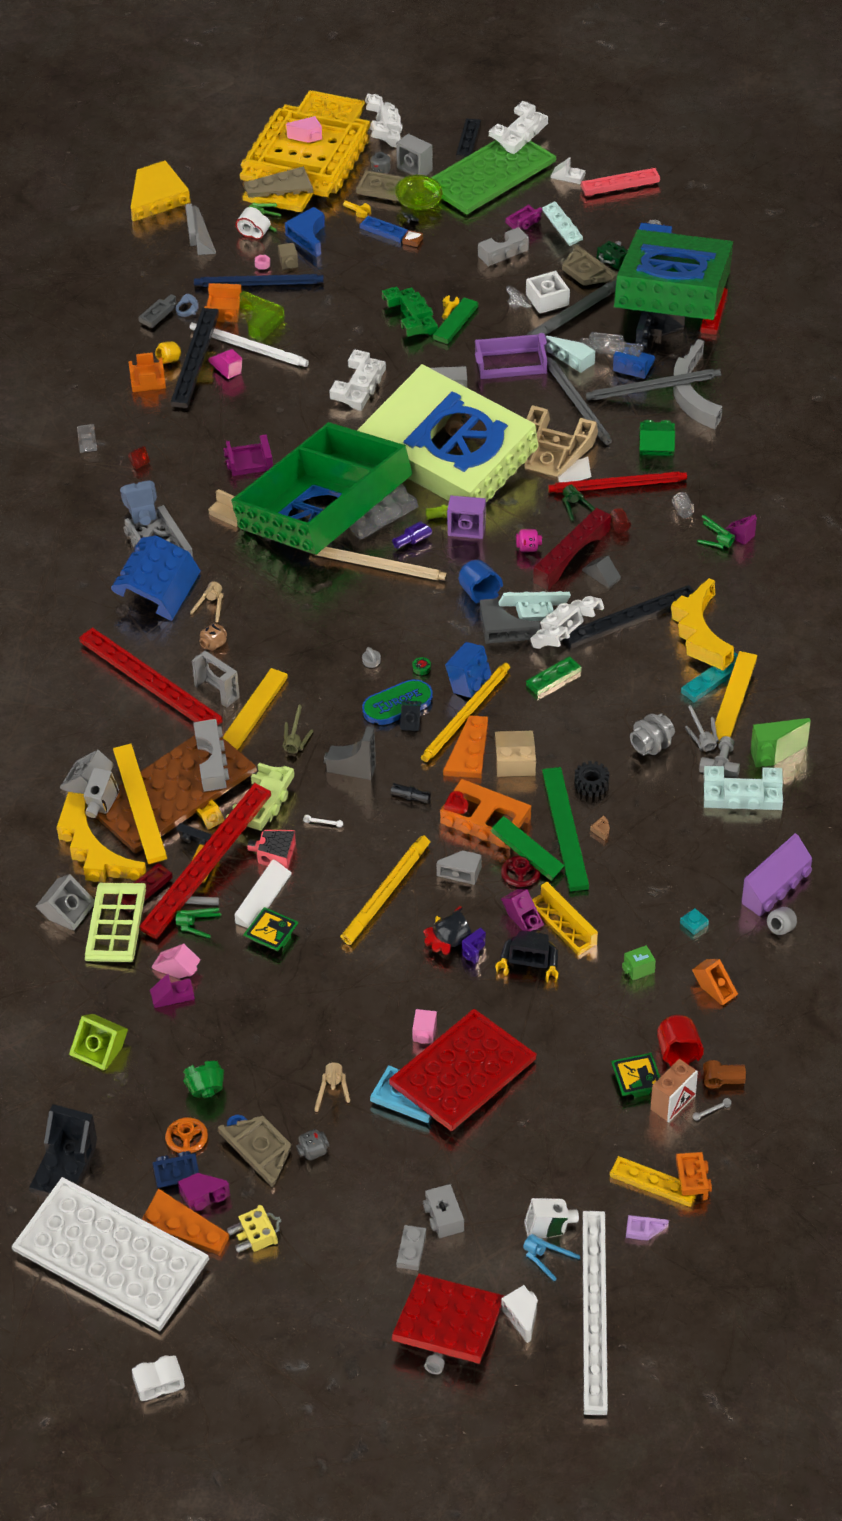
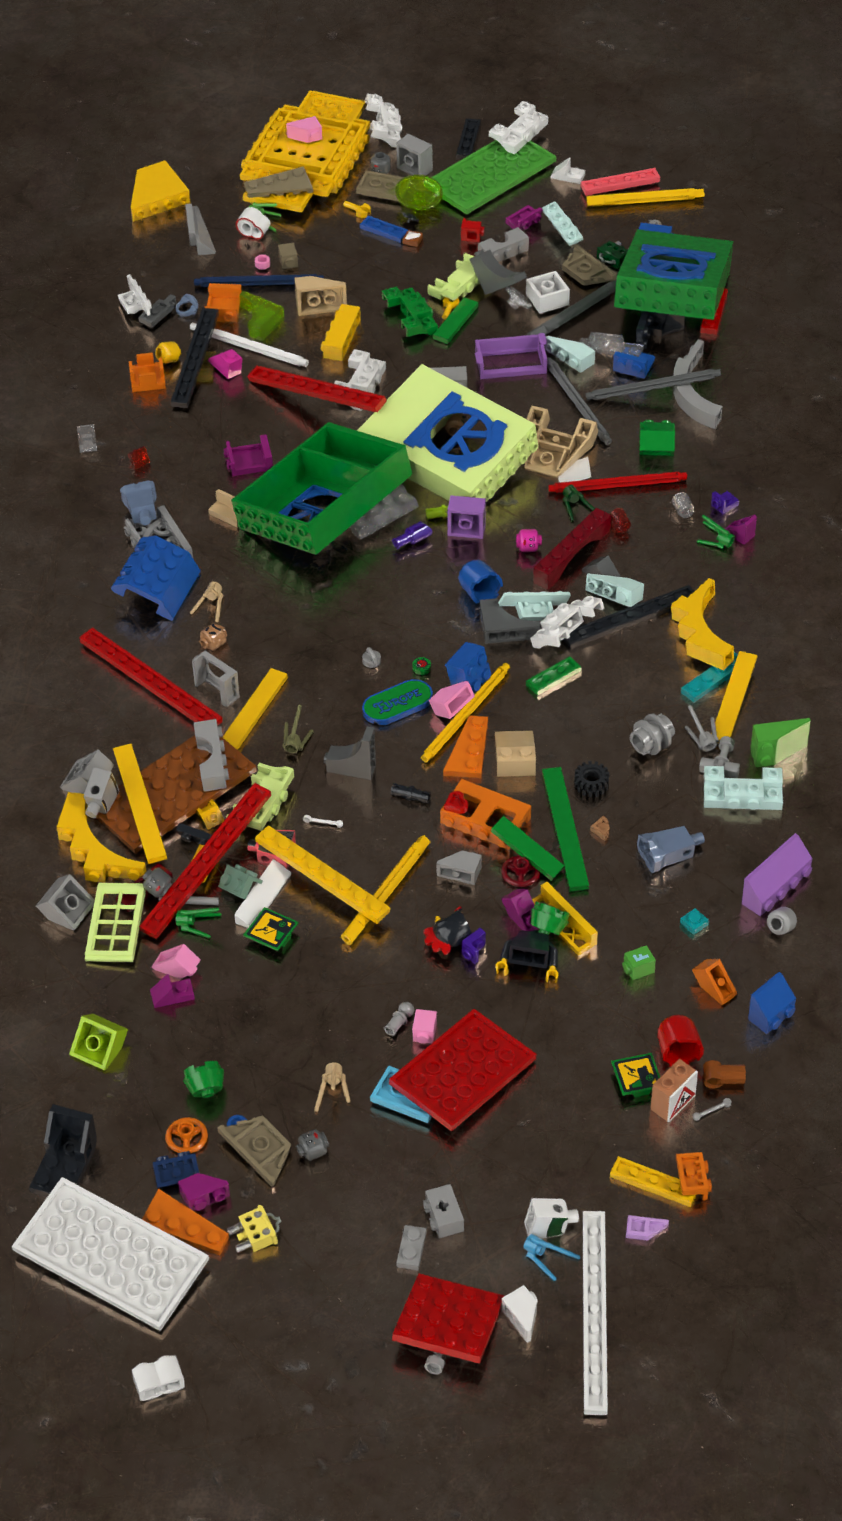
blue arch [285,207,325,257] -> none
tan piece [316,547,447,581] -> none
black bracket [400,700,422,731] -> none
none -> white bracket [118,275,152,316]
none -> dark grey head [142,867,173,897]
none -> sand green bracket [218,864,263,900]
none -> red plate [247,365,387,413]
none -> yellow plate [255,825,390,924]
none -> tan slope [295,276,347,316]
none -> yellow brick [321,304,361,361]
none -> light grey pin [384,1002,414,1036]
none -> yellowish green bracket [428,253,480,301]
none -> bright pink slope [429,681,475,719]
none -> red brick [461,218,485,242]
none -> dark grey arch [469,249,527,295]
none -> green cone [531,901,570,936]
none -> yellow piece [586,188,704,207]
none -> light aqua slope [586,573,644,607]
none -> sand blue piece [637,826,705,873]
none -> dark purple bracket [711,491,739,514]
none -> blue slope [748,972,796,1034]

